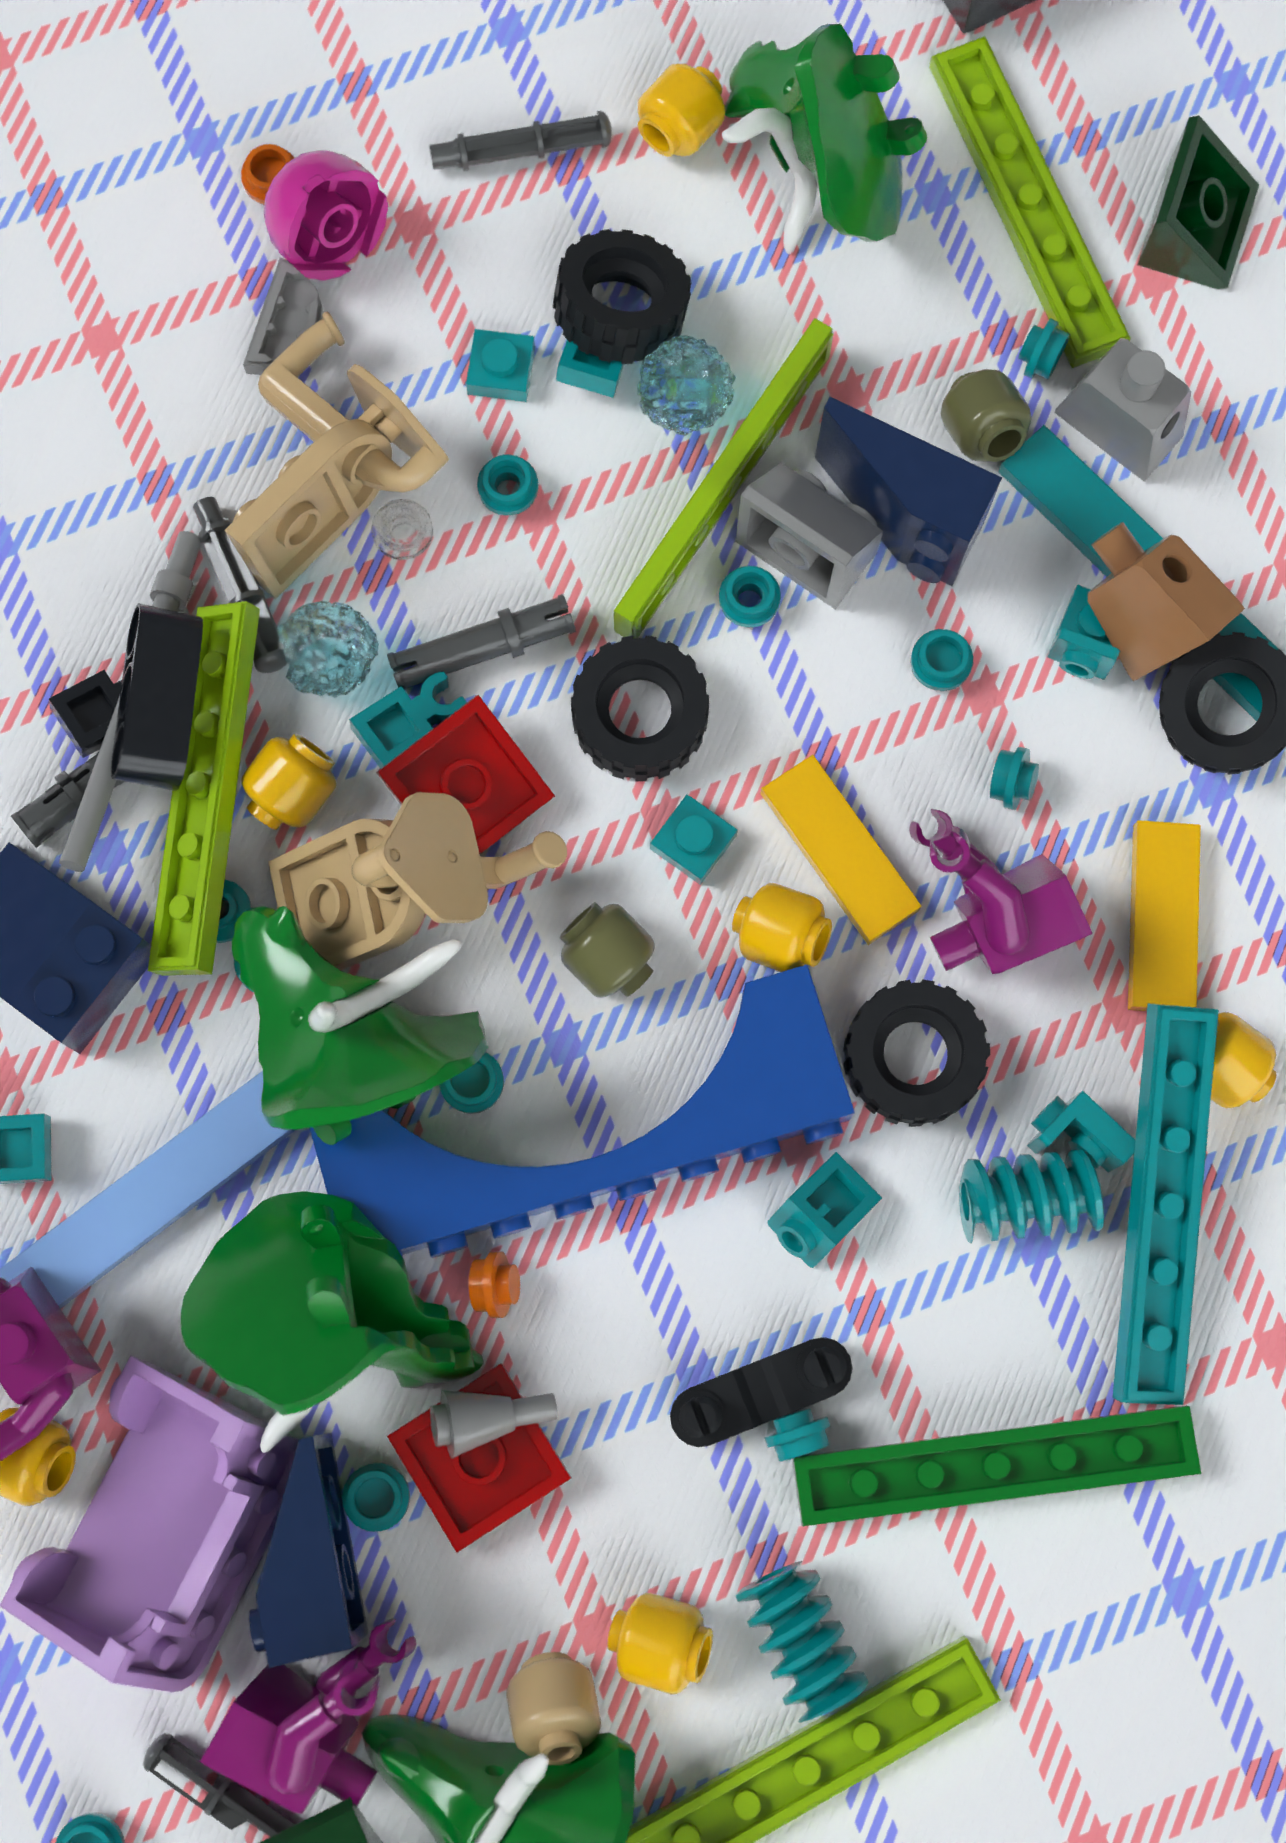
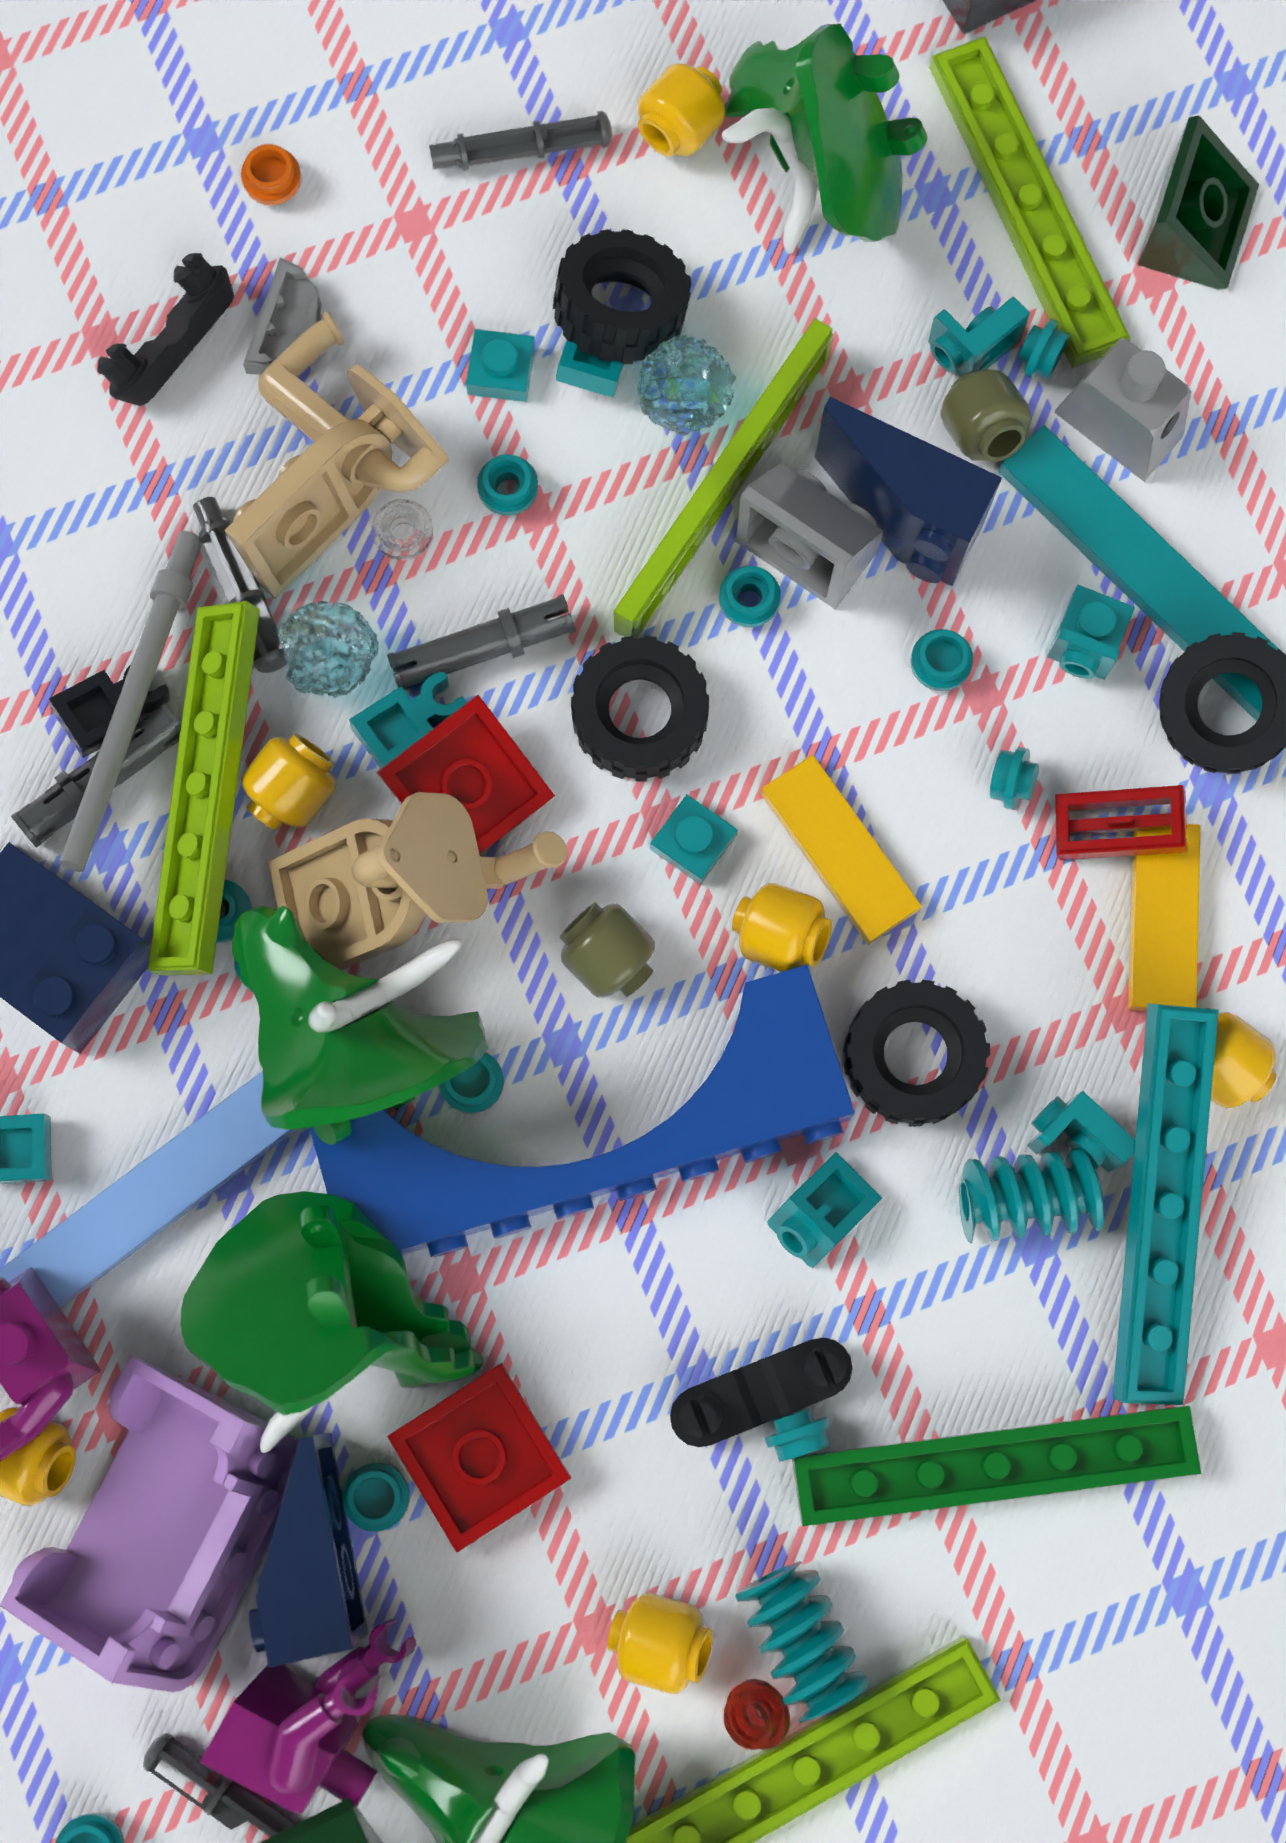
black beam [111,603,203,791] -> none
dark pink cylinder [263,150,388,281] -> none
light grey cone [430,1390,558,1458] -> none
orange plate [468,1251,520,1318] -> none
tan head [506,1652,601,1765] -> none
magenta torso [909,809,1093,974] -> none
medium nougat torso [1087,522,1245,681] -> none
none -> black piece [97,253,234,406]
none -> clear red plate [723,1679,790,1750]
none -> teal bracket [928,296,1030,377]
none -> red tile [1055,785,1188,860]

